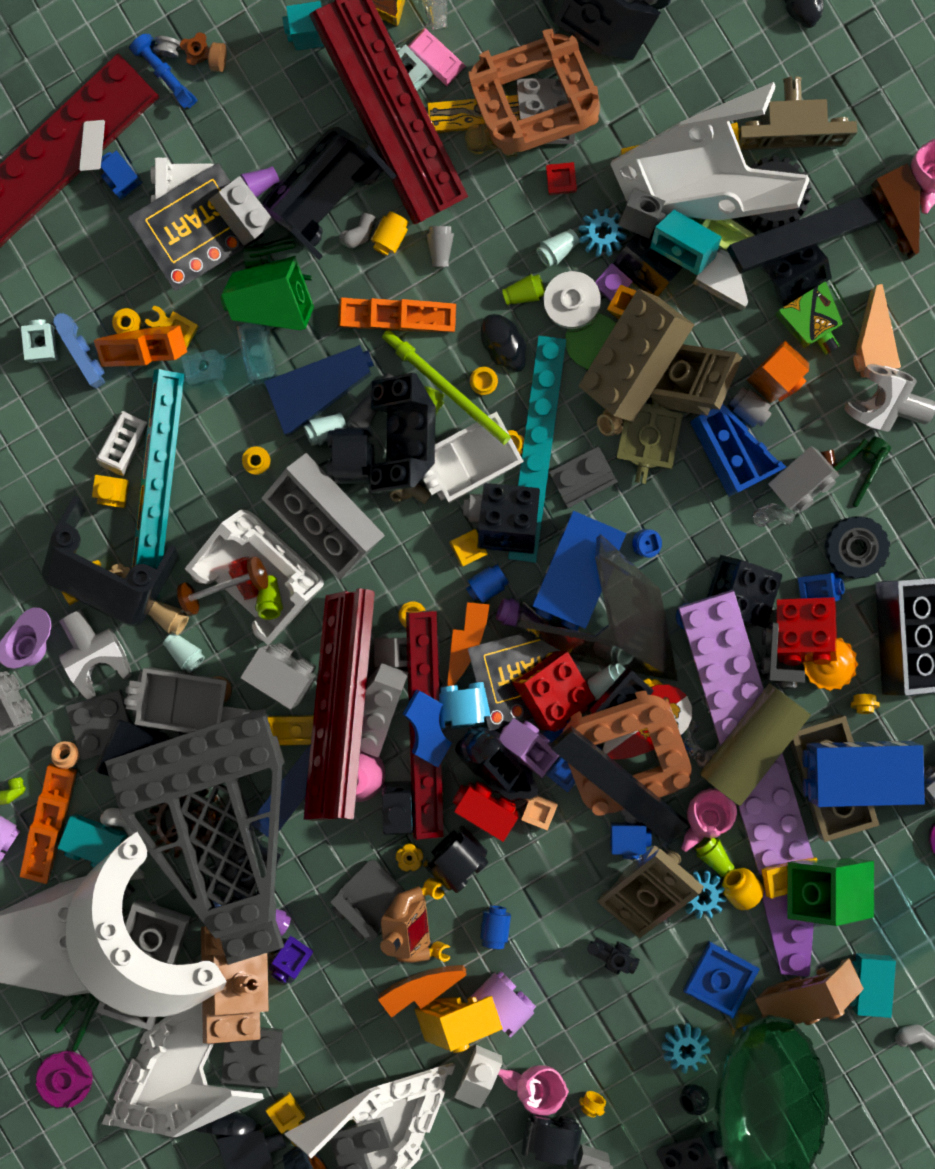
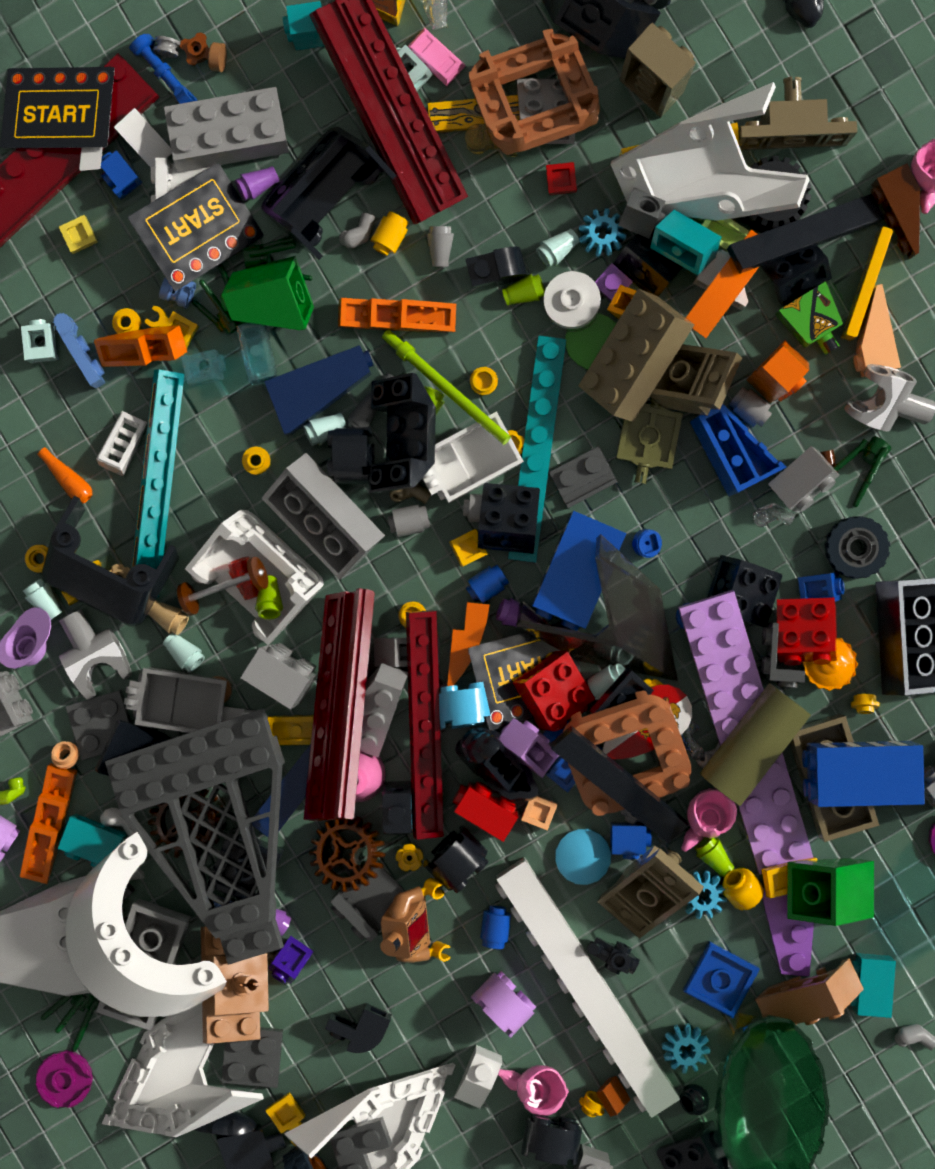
yellow brick [92,475,129,508] -> none
light grey brick [209,176,275,246] -> none
orange slope [378,965,466,1018] -> none
blue tile [403,689,452,767] -> none
yellow wedge [414,996,503,1053] -> none
black arm [481,314,527,372] -> none
tan plate [597,410,623,436] -> none
none -> black sticker [0,67,115,148]
none -> light aqua cone [23,578,62,620]
none -> yellow plate [25,545,48,573]
none -> orange piece [37,447,93,504]
none -> light yellow plate [59,215,98,254]
none -> white tile [114,108,172,168]
none -> medium blue wheel [159,277,196,309]
none -> light grey brick [164,87,289,173]
none -> dark green plant [192,264,246,335]
none -> reddish brown gear [309,817,385,892]
none -> black brick [325,1003,392,1053]
none -> light grey brick [388,504,430,537]
none -> black brick [465,246,527,288]
none -> white brick [495,857,680,1118]
none -> medium azure dish [555,828,611,885]
none -> dark orange tile [596,1076,631,1117]
none -> dark tan brick [620,23,696,118]
none -> orange slope [686,230,759,339]
none -> yellow tile [841,226,893,341]

